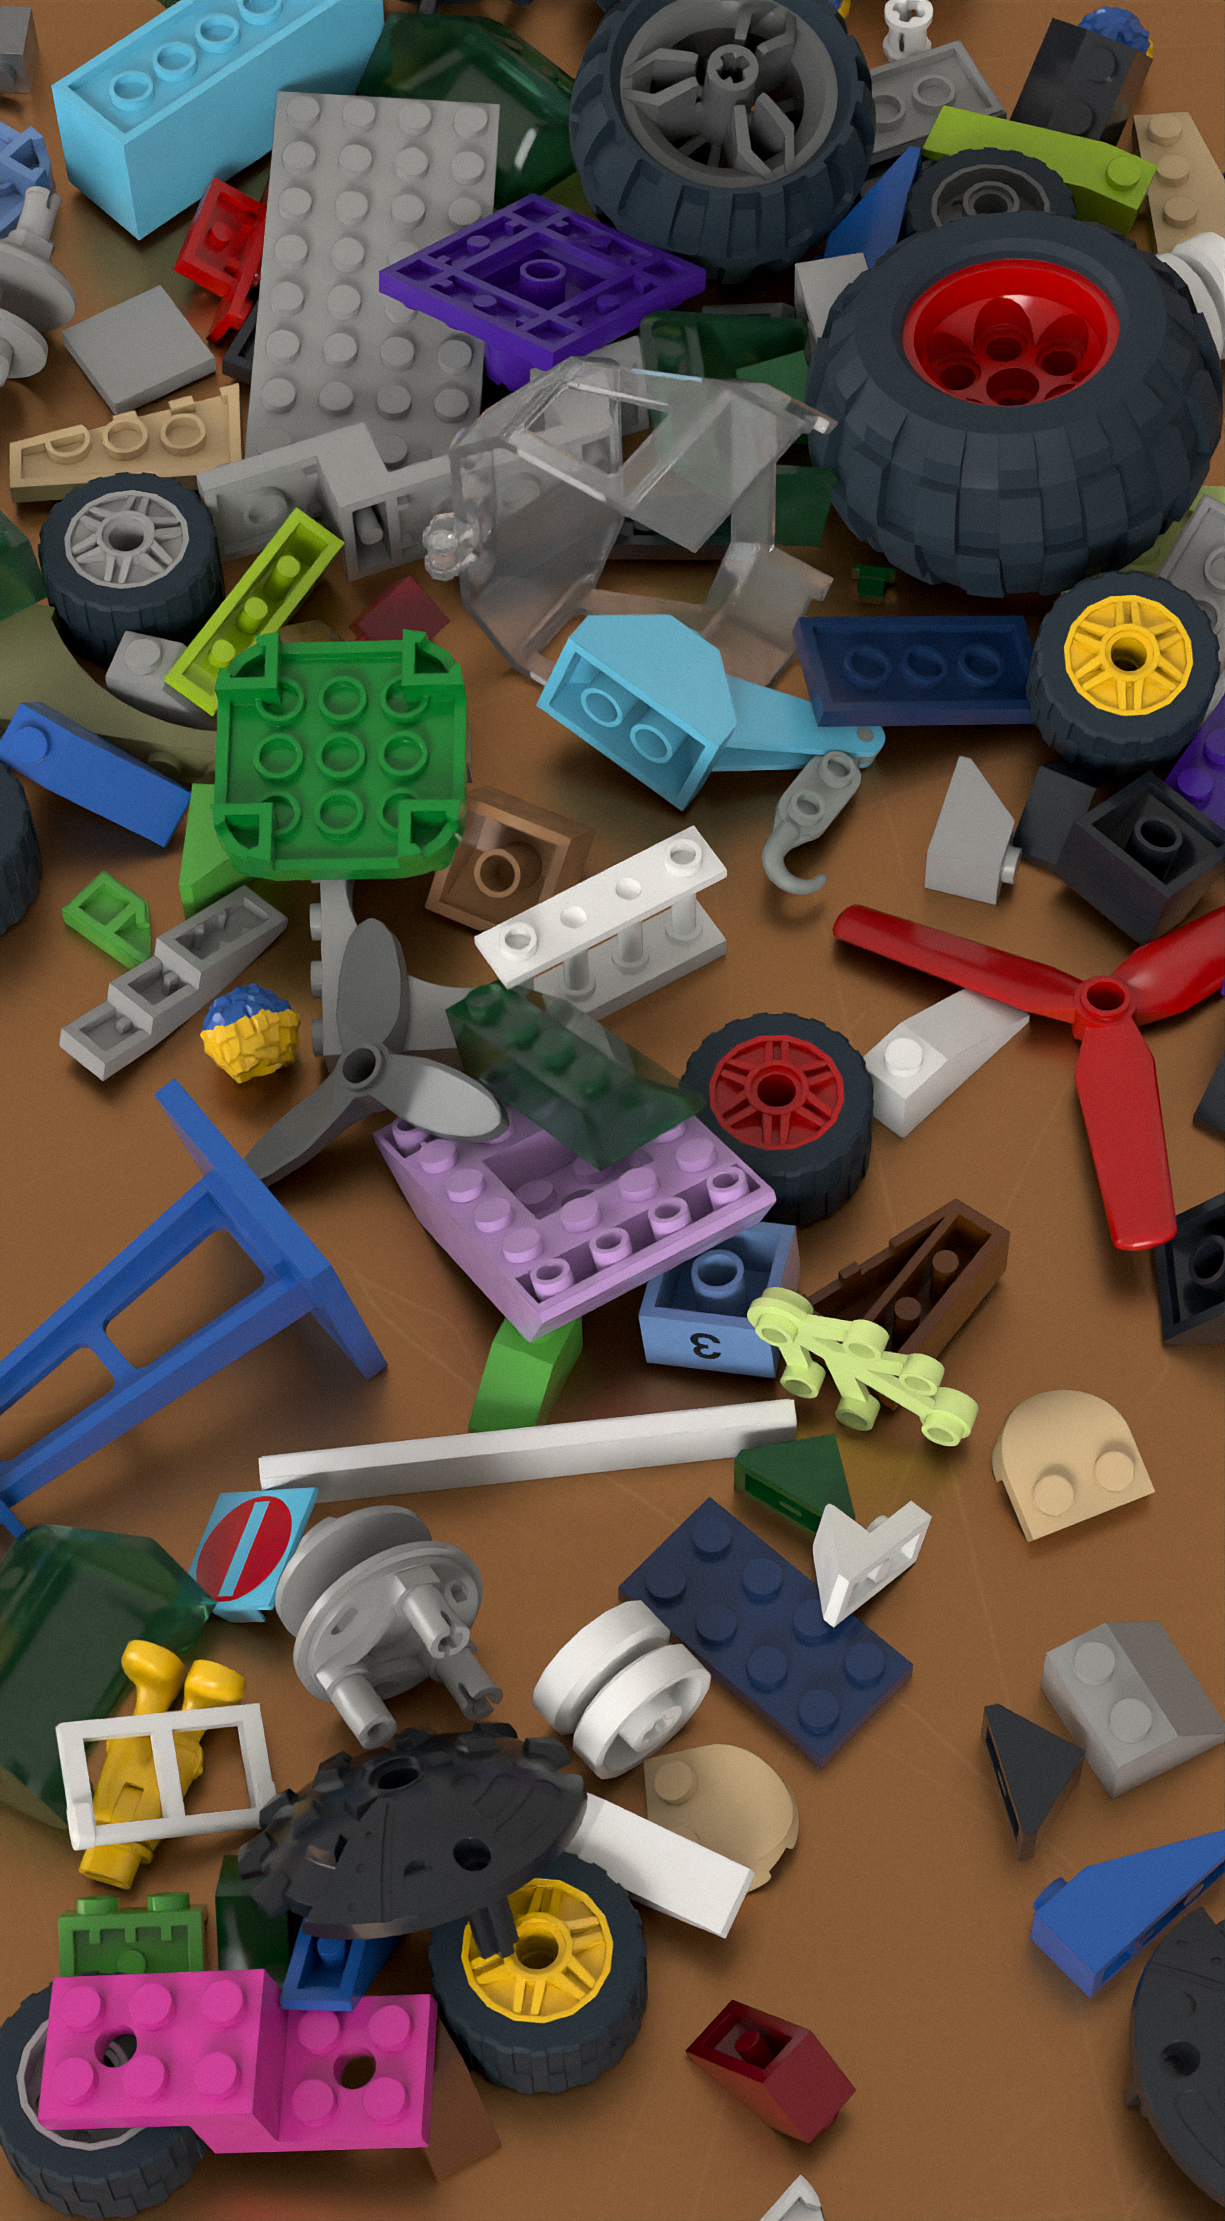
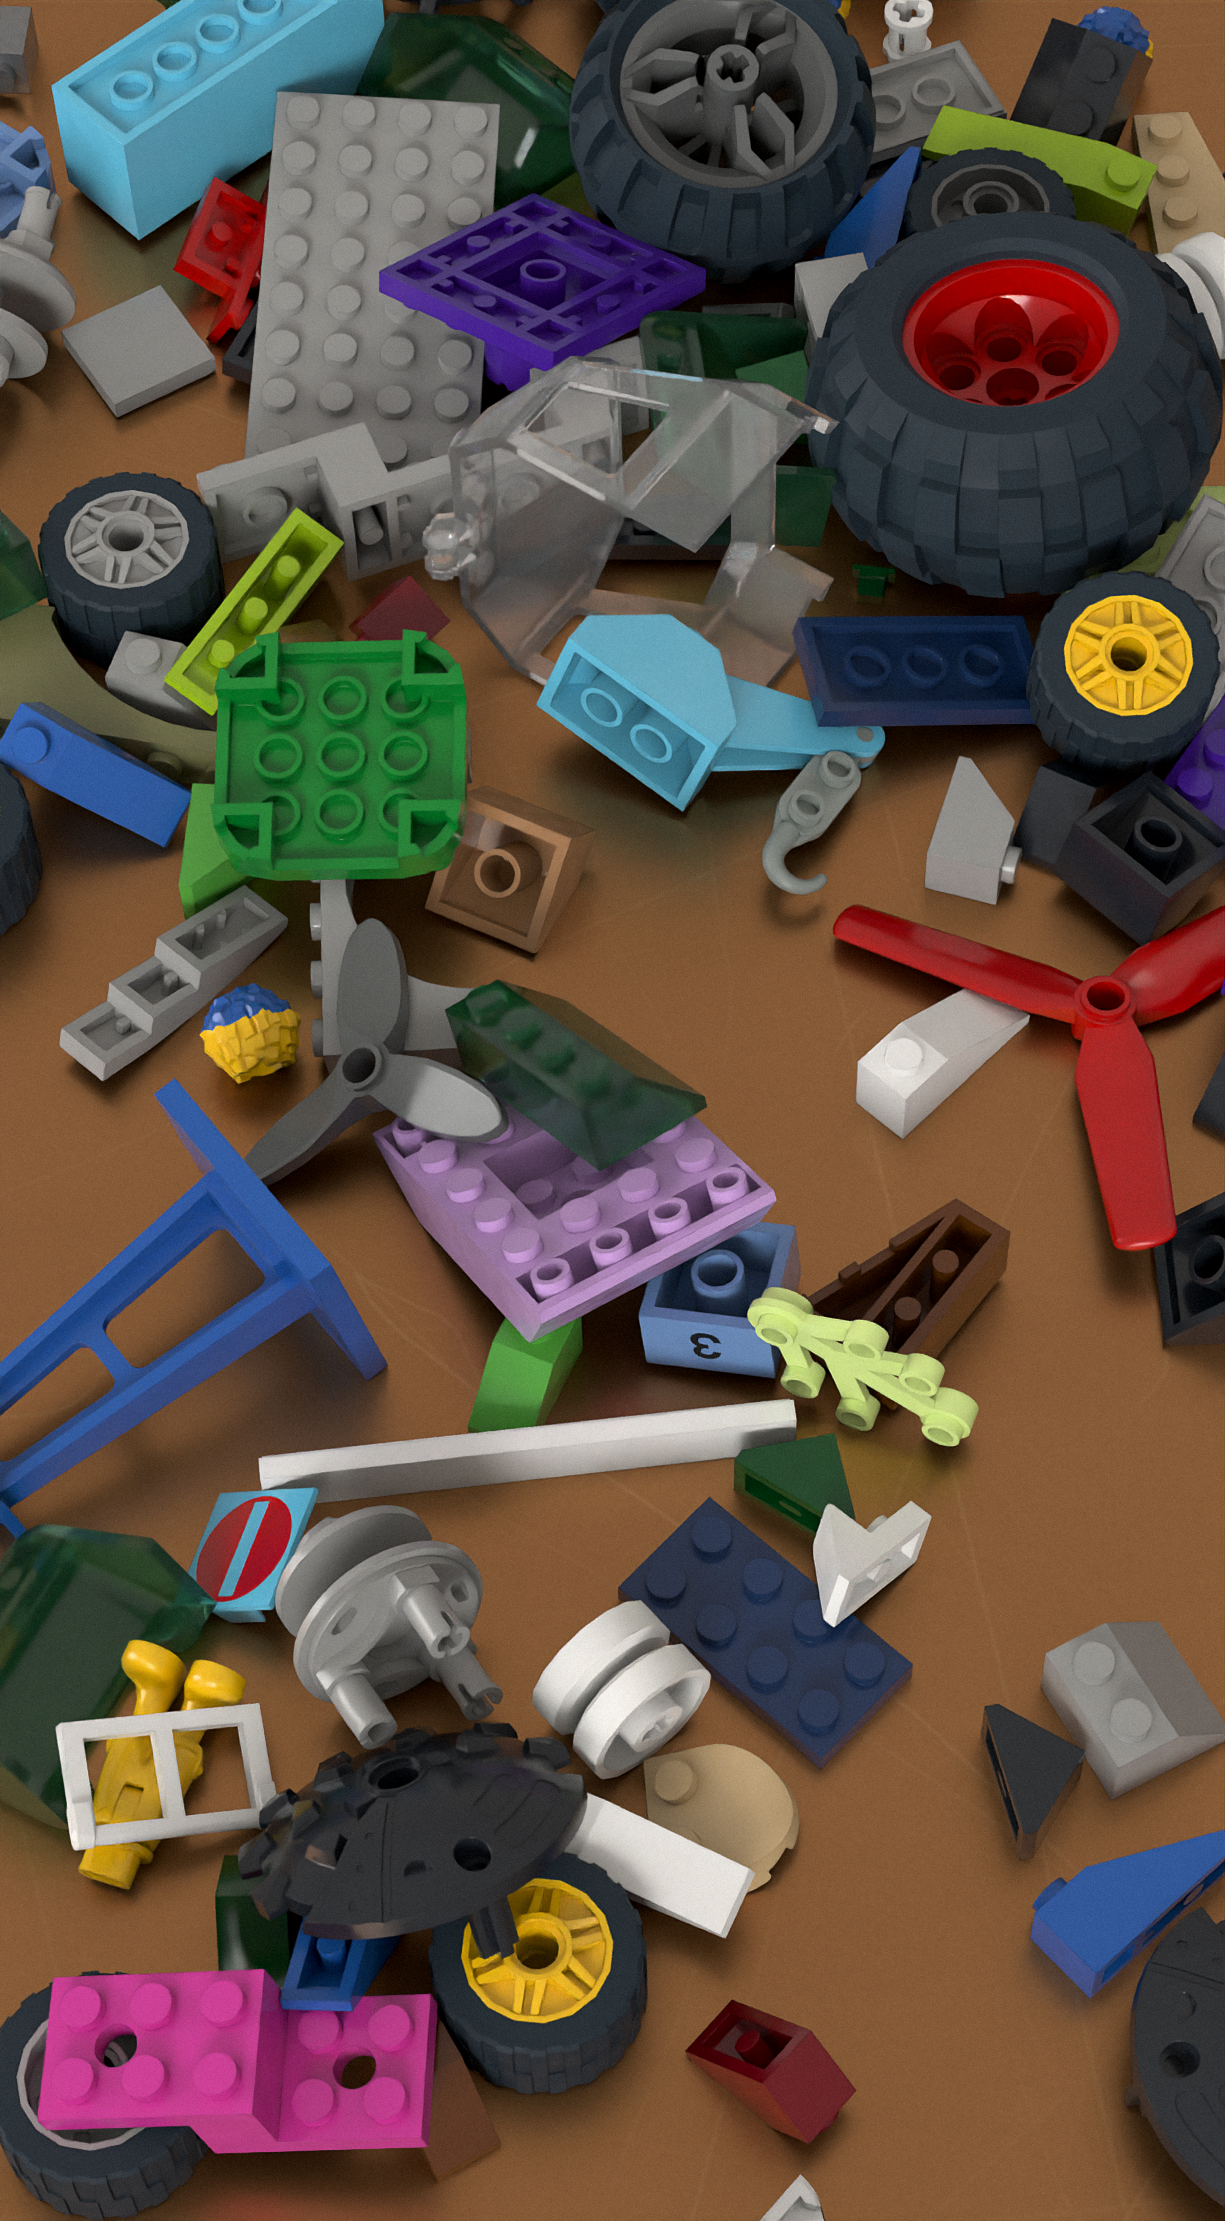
tan wing [10,383,243,503] -> none
bright green bracket [58,1892,207,1977] -> none
bright green tile [61,870,152,970] -> none
white fence [474,825,727,1060] -> none
wheel [679,1012,874,1227] -> none
tan slope [992,1390,1155,1542] -> none

